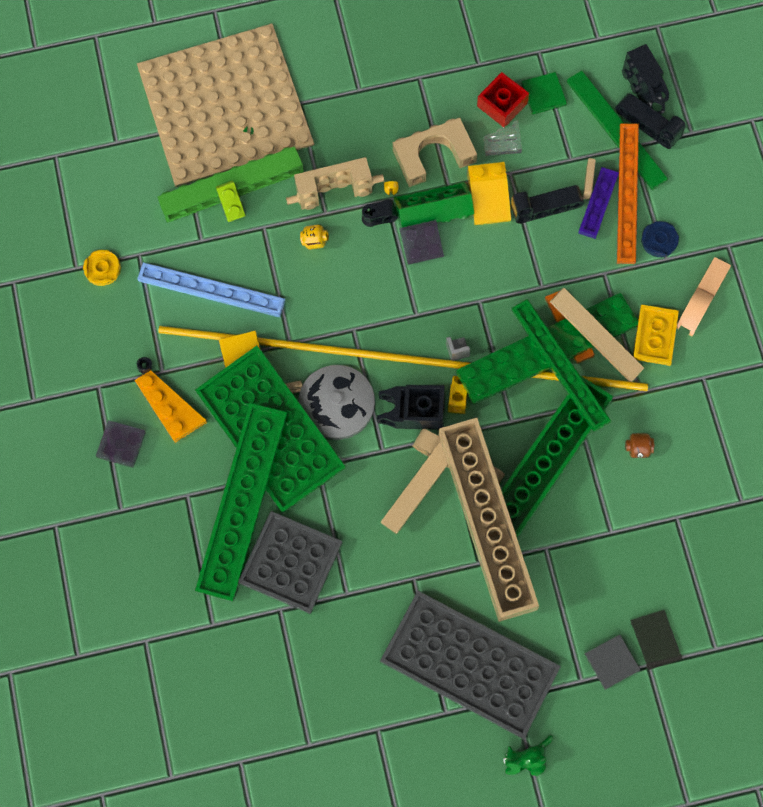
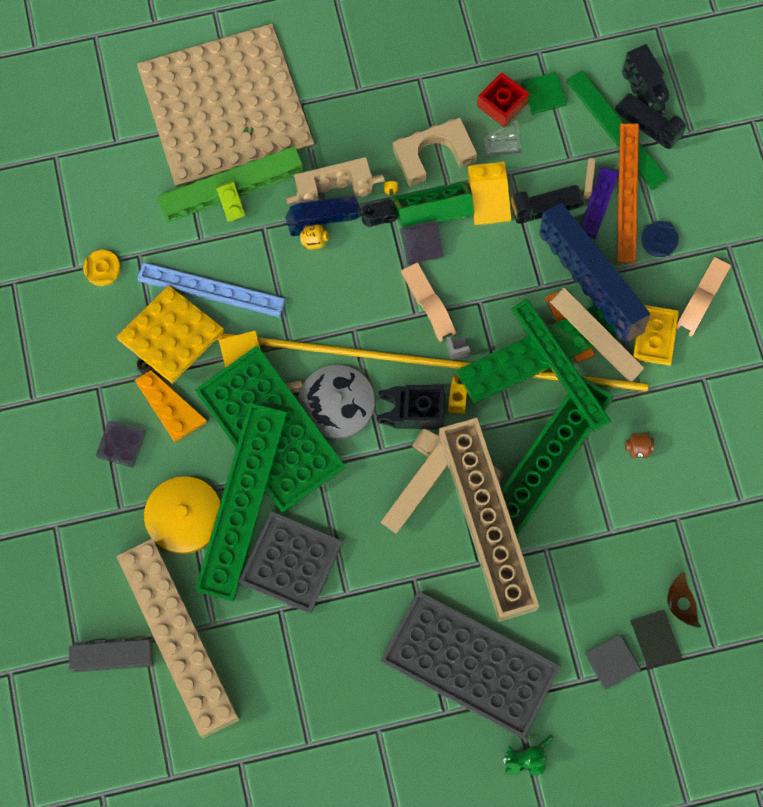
none -> dark grey brick [69,637,153,673]
none -> yellow plate [116,285,224,384]
none -> tan brick [116,539,239,739]
none -> yellow dish [144,476,221,554]
none -> clear blue beam [285,196,362,236]
none -> light nougat piece [401,262,457,343]
none -> dark blue brick [539,203,651,343]
none -> reddish brown piece [667,572,701,628]

